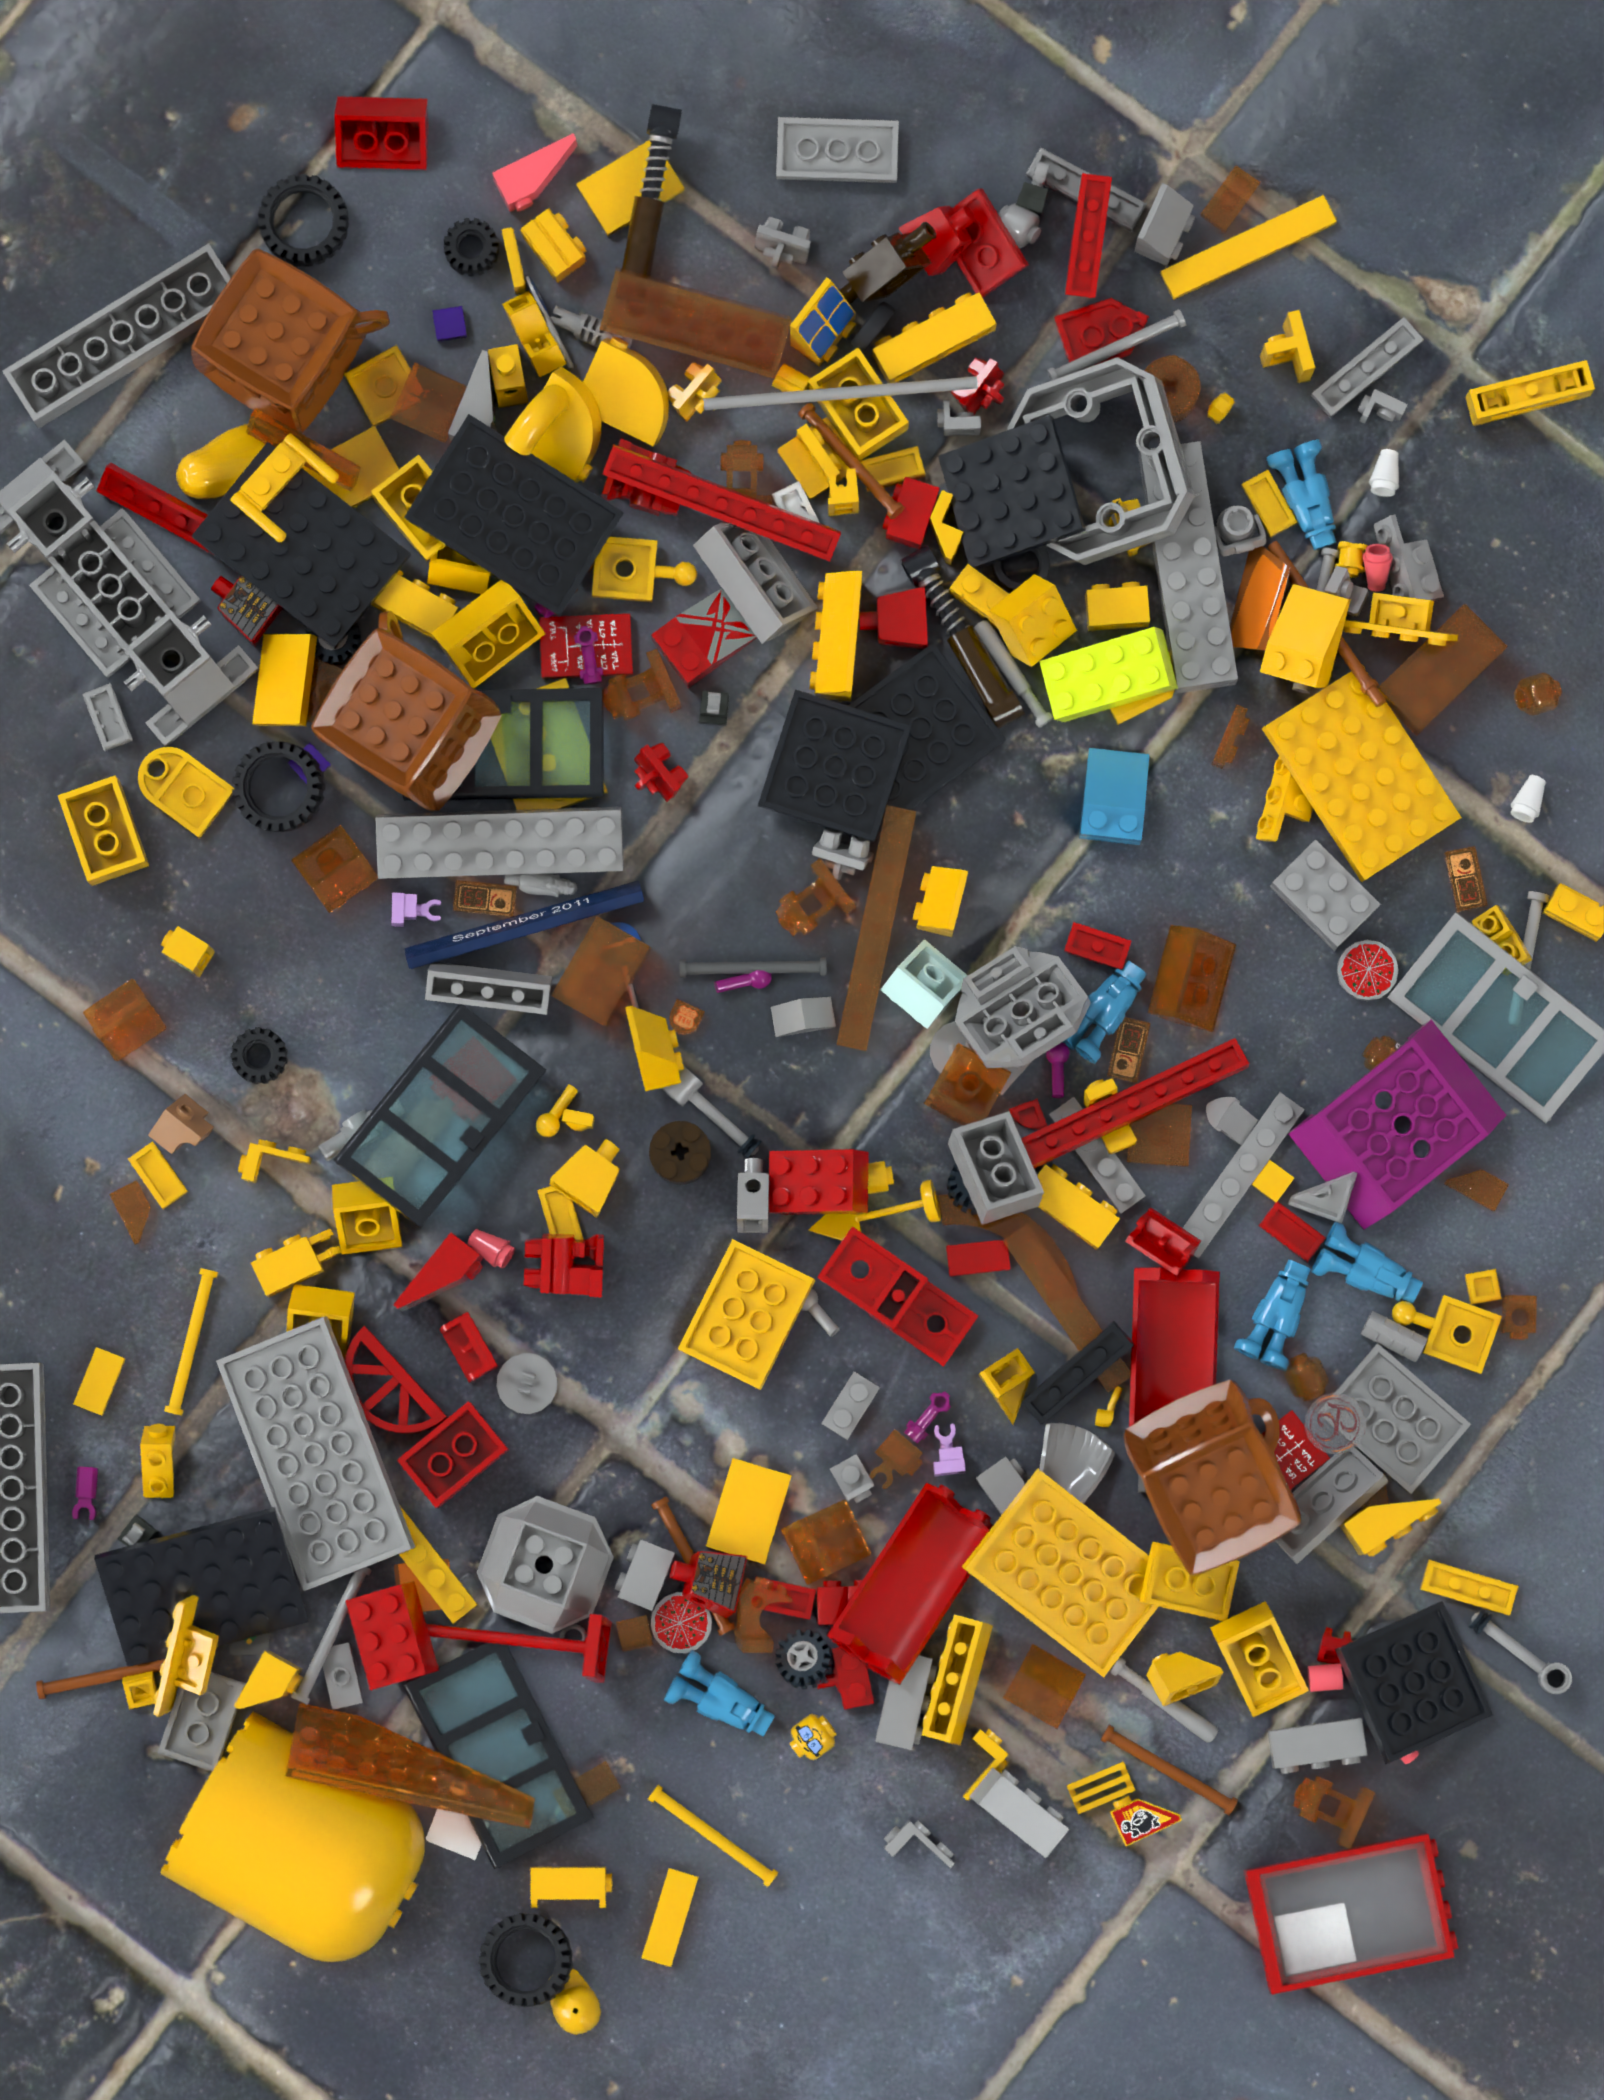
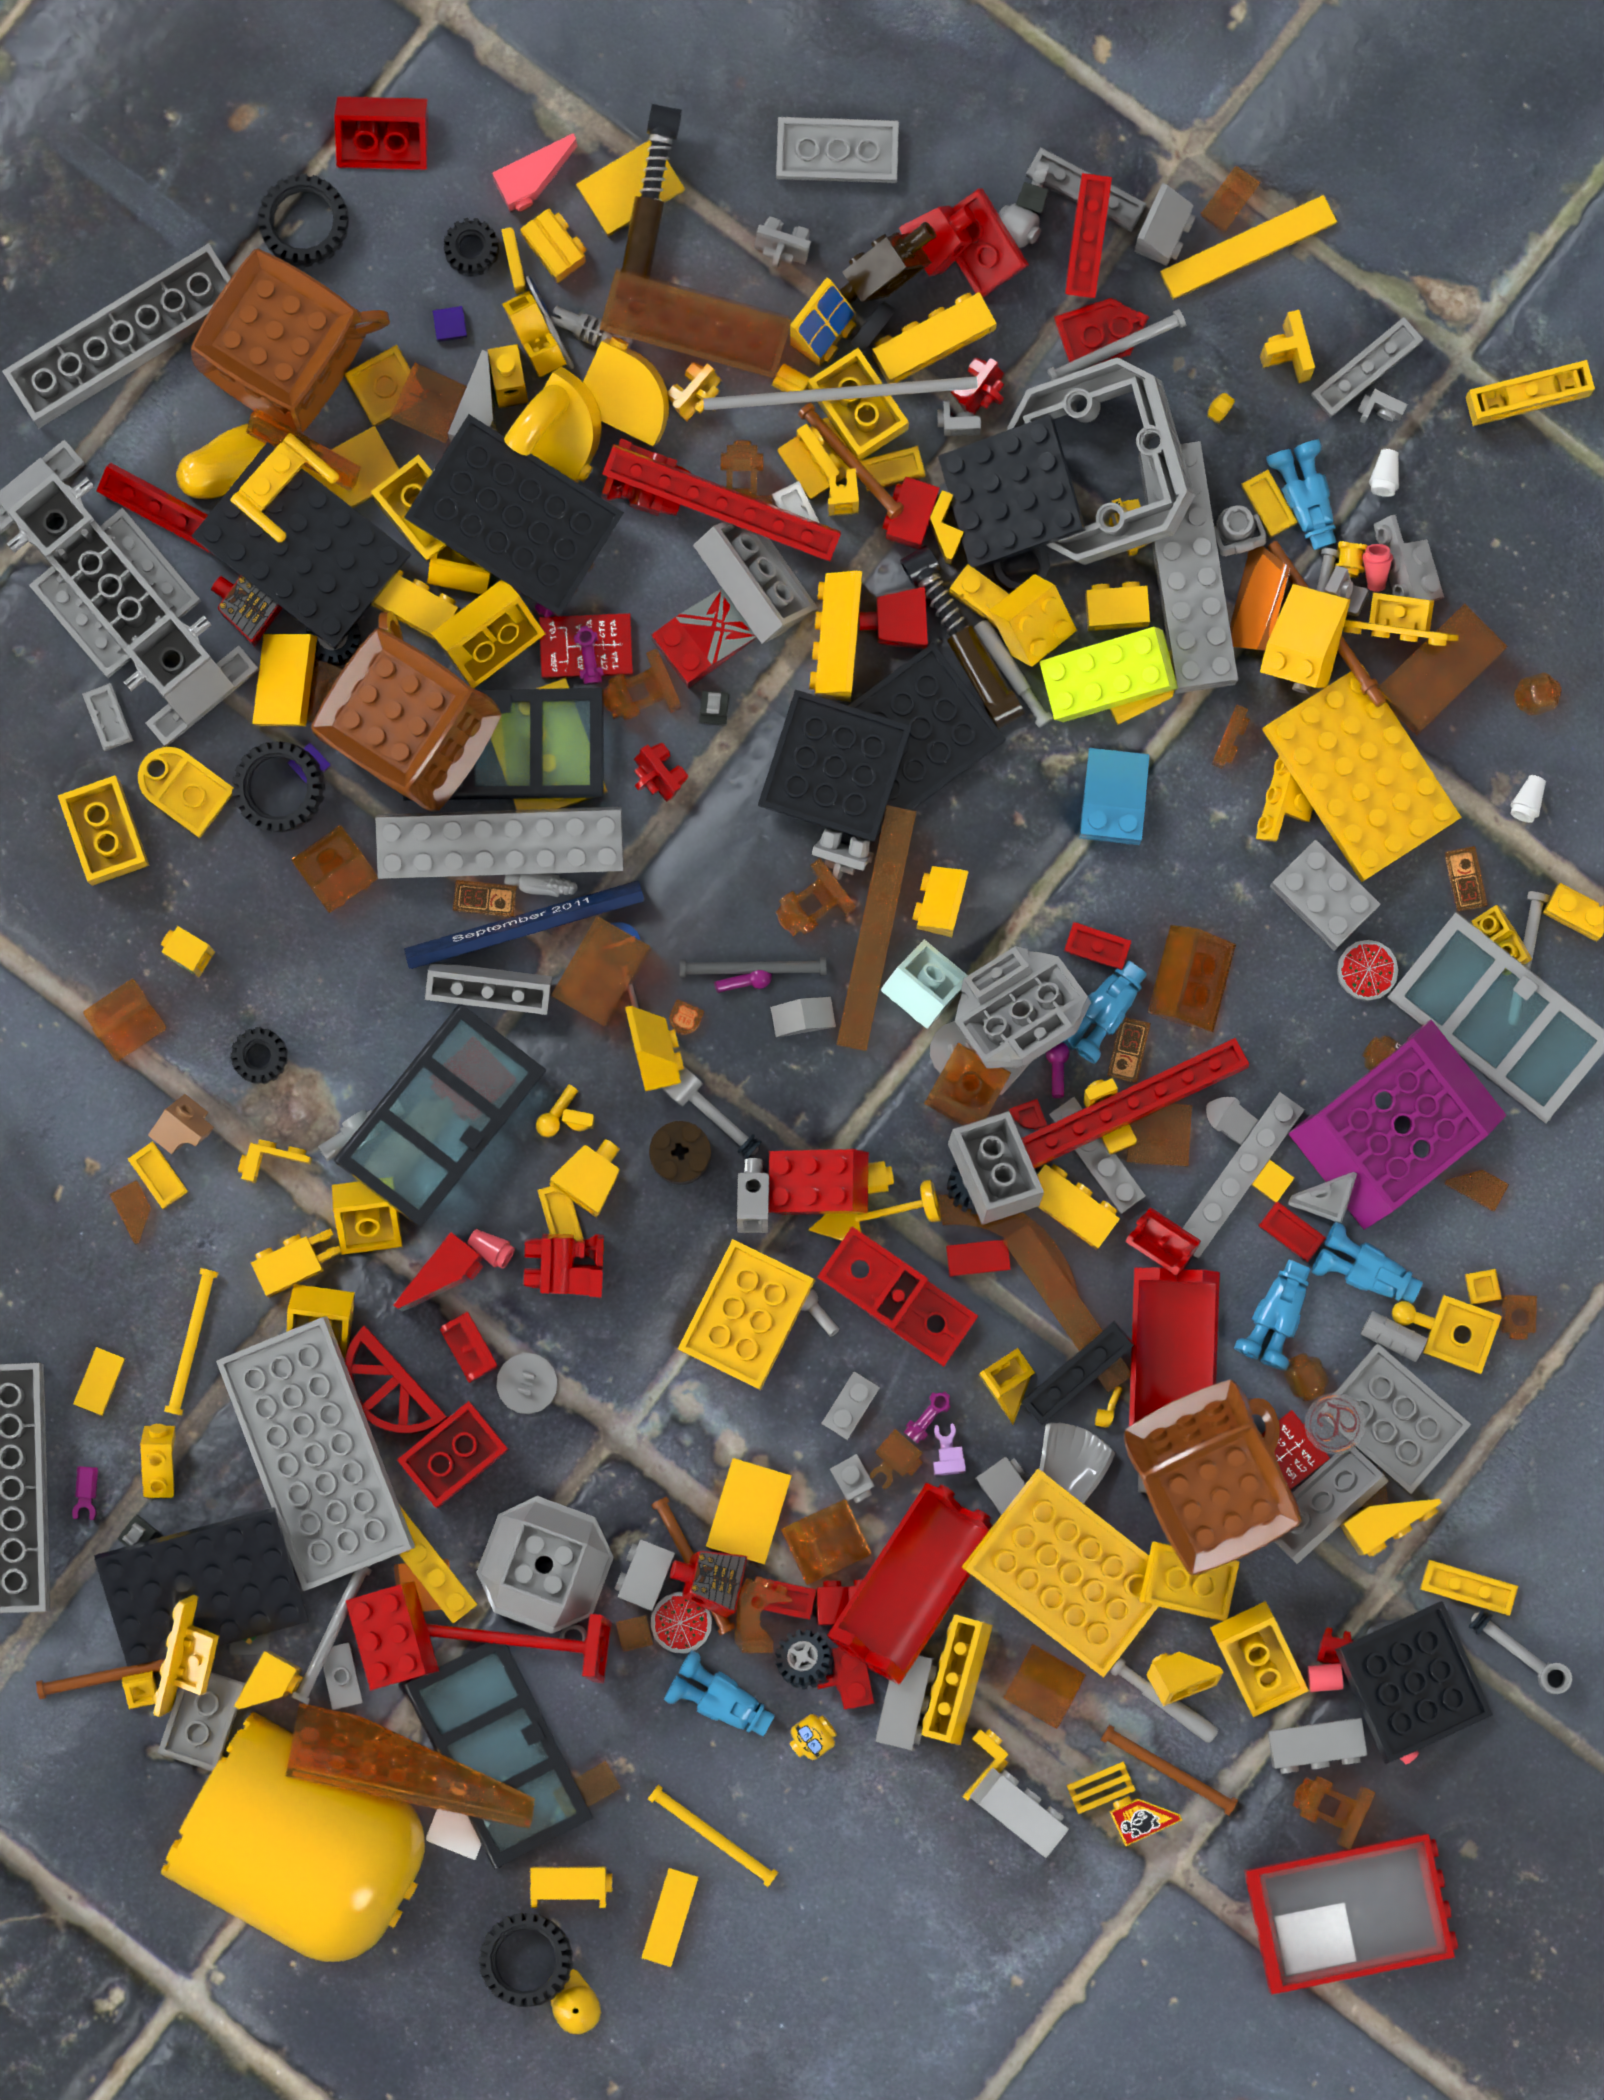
lavender piece [391,893,441,927] -> none
yellow plate [592,537,697,602] -> none
light grey bracket [884,1820,955,1868] -> none
clear orange brick [1144,355,1201,422] -> none

